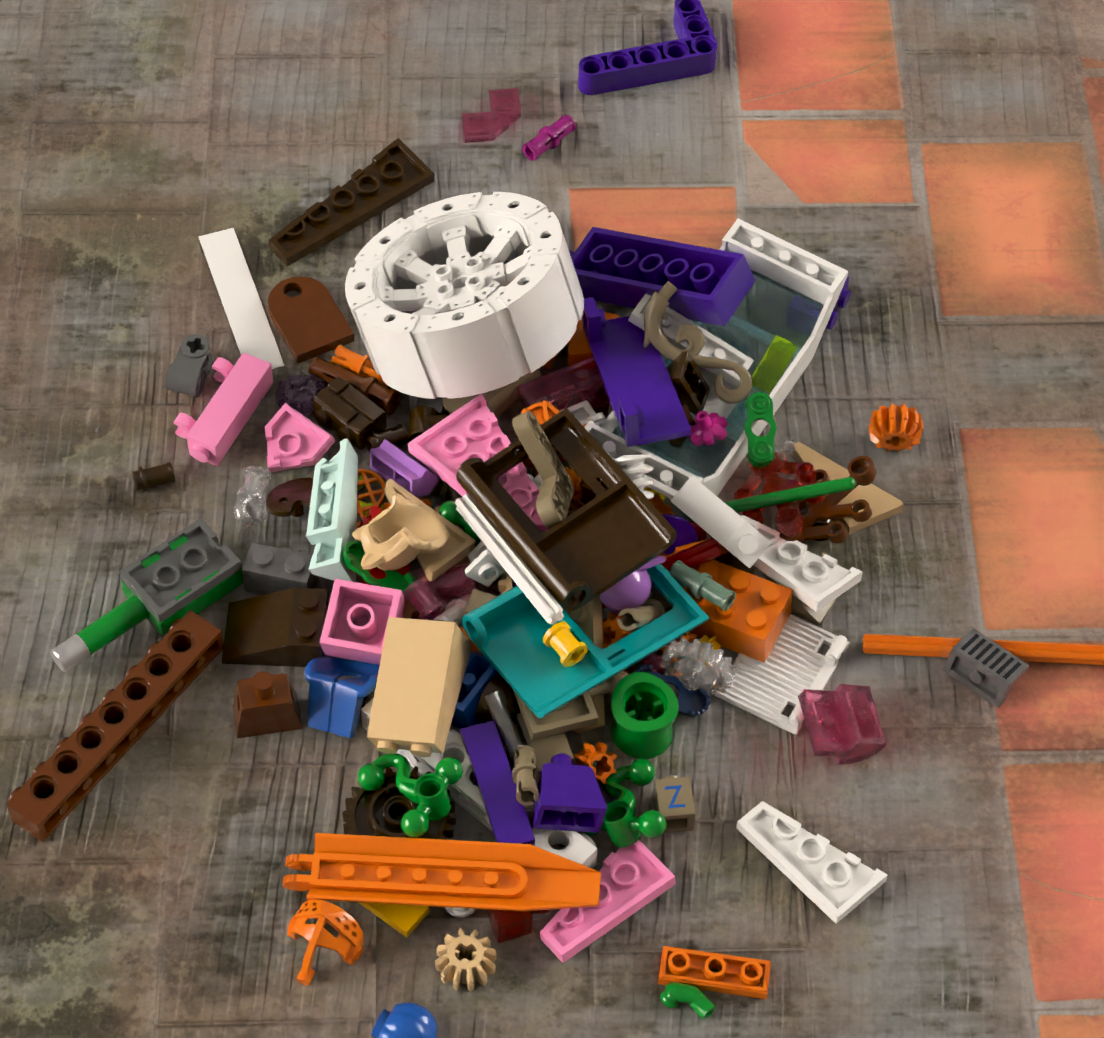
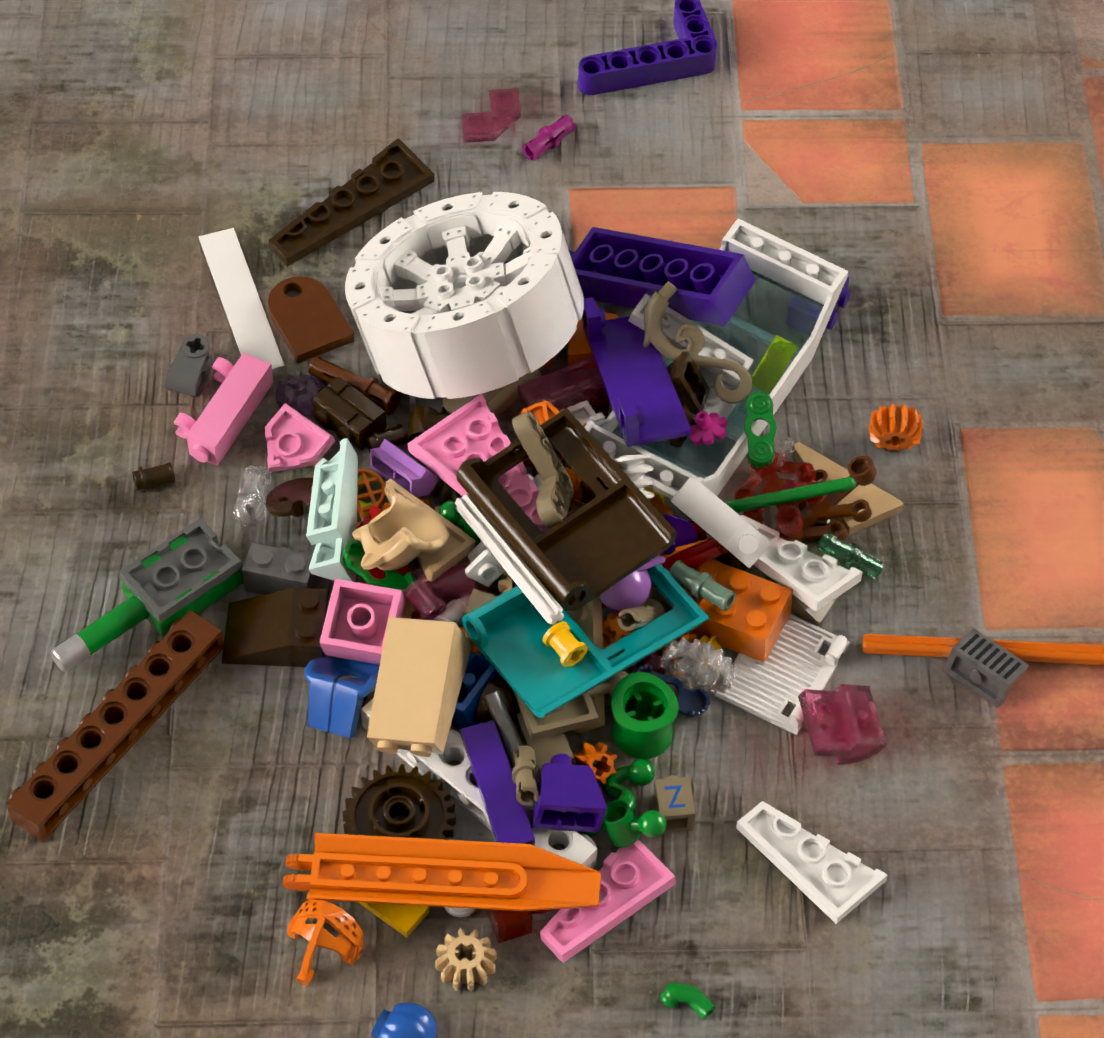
reddish brown torso [233,671,302,739] -> none
orange axle [331,345,388,387] -> none
green piece [357,753,463,837] -> none
orange tile [658,946,771,999] -> none
none -> clear green pin [818,532,884,580]

